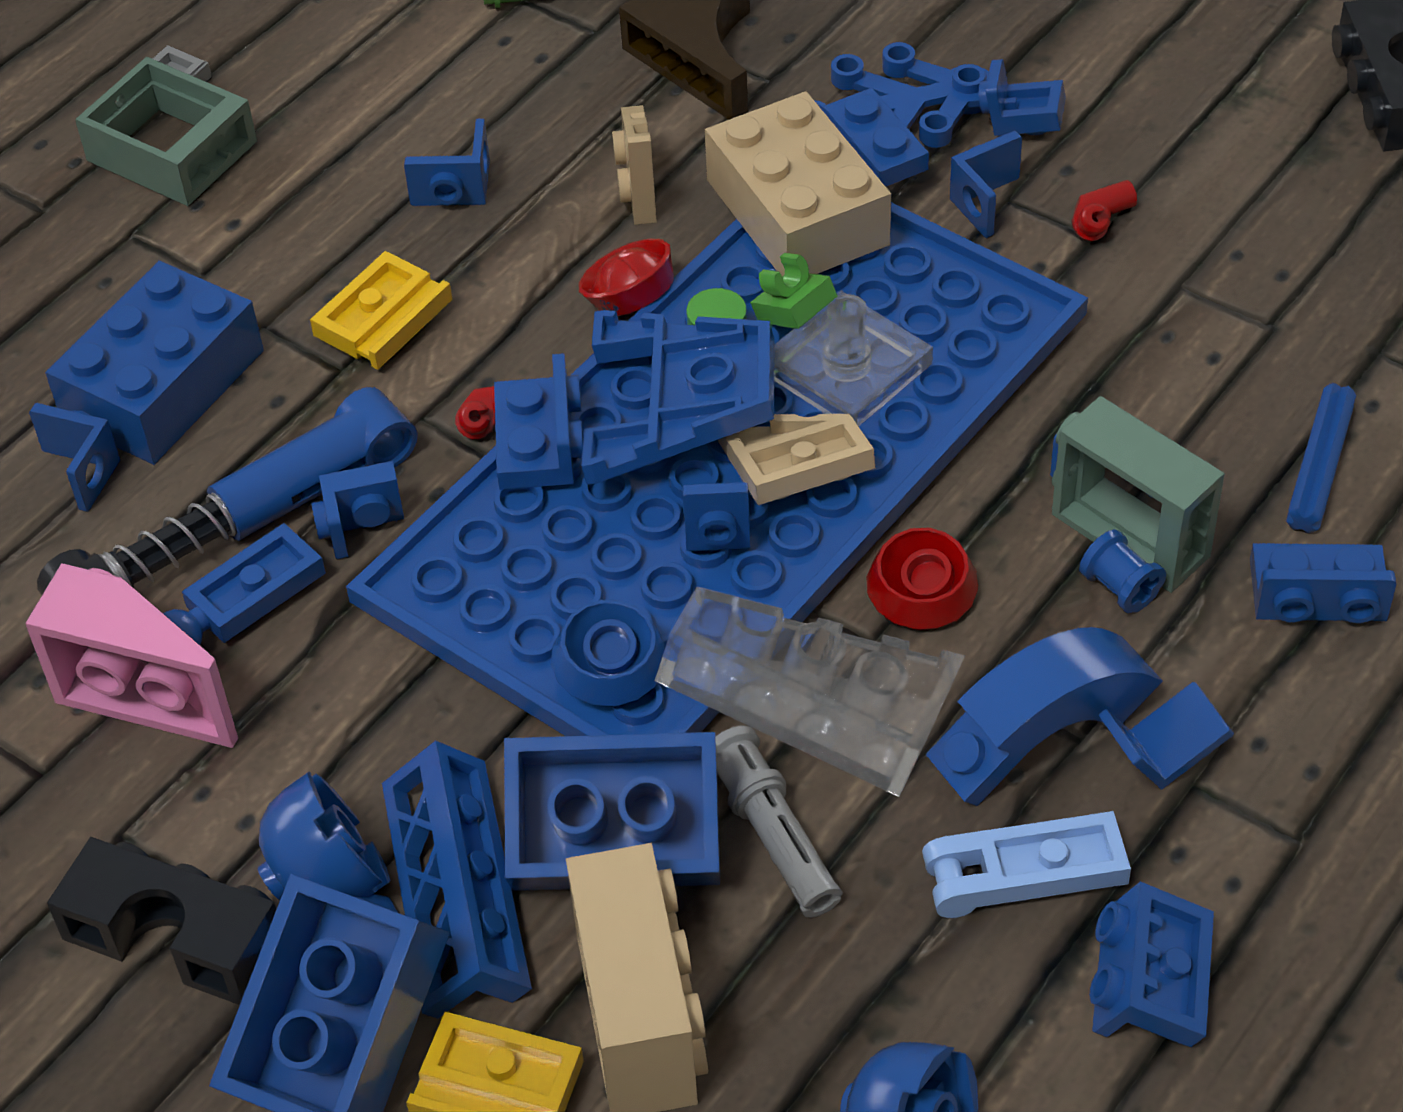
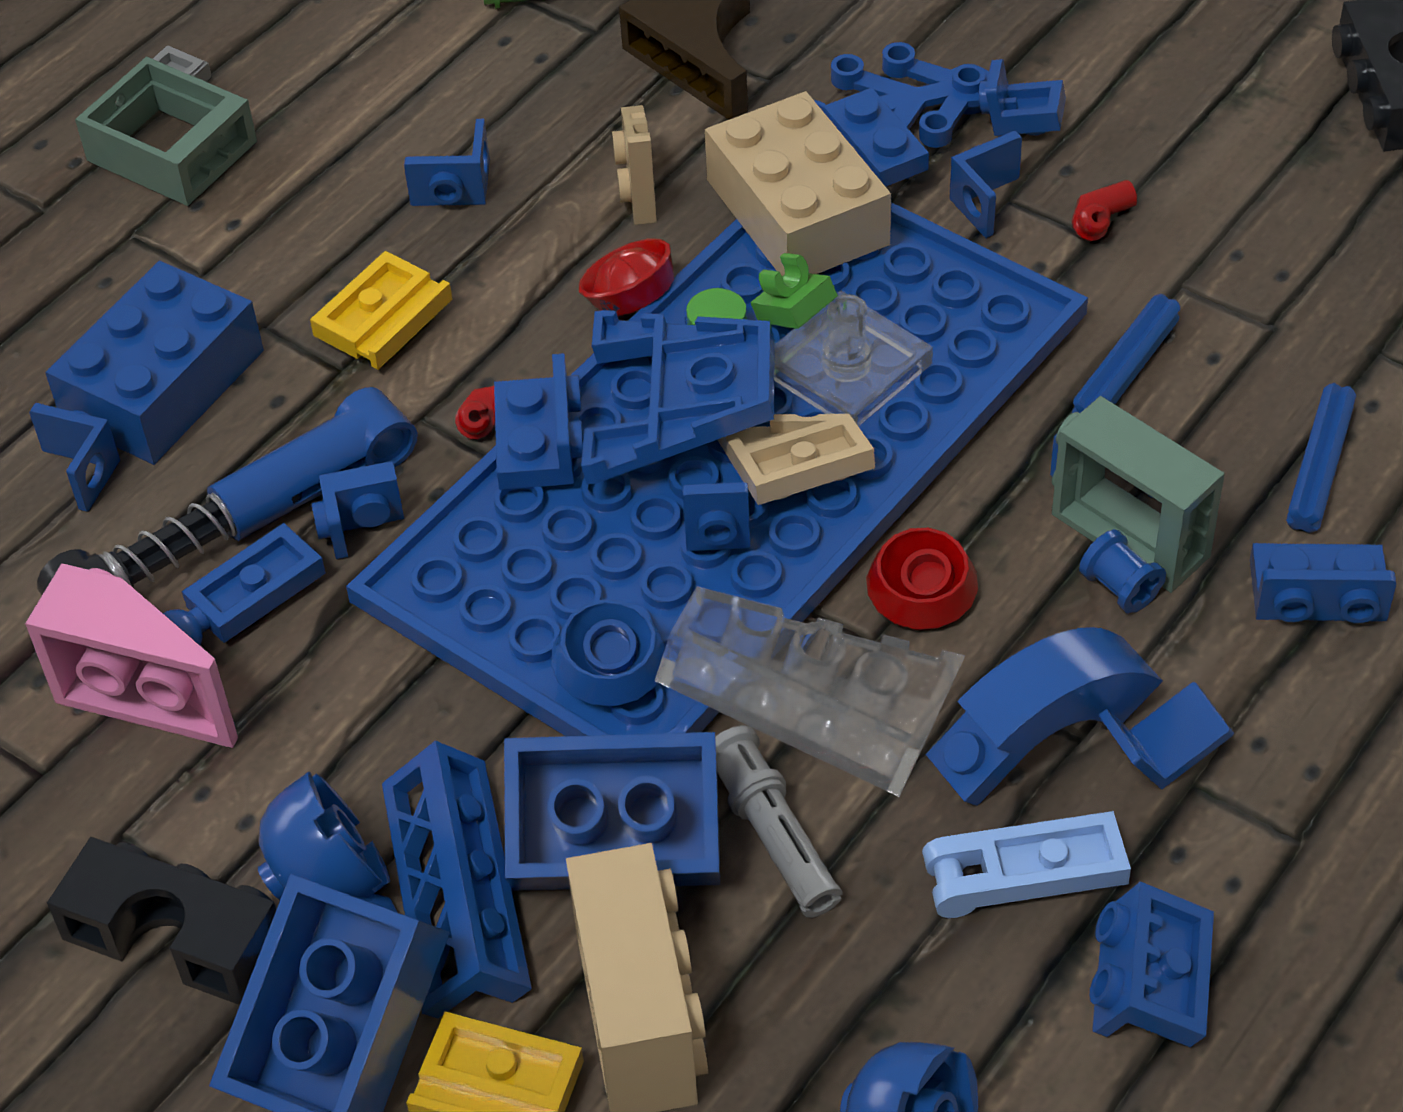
none -> blue axle [1072,294,1181,413]

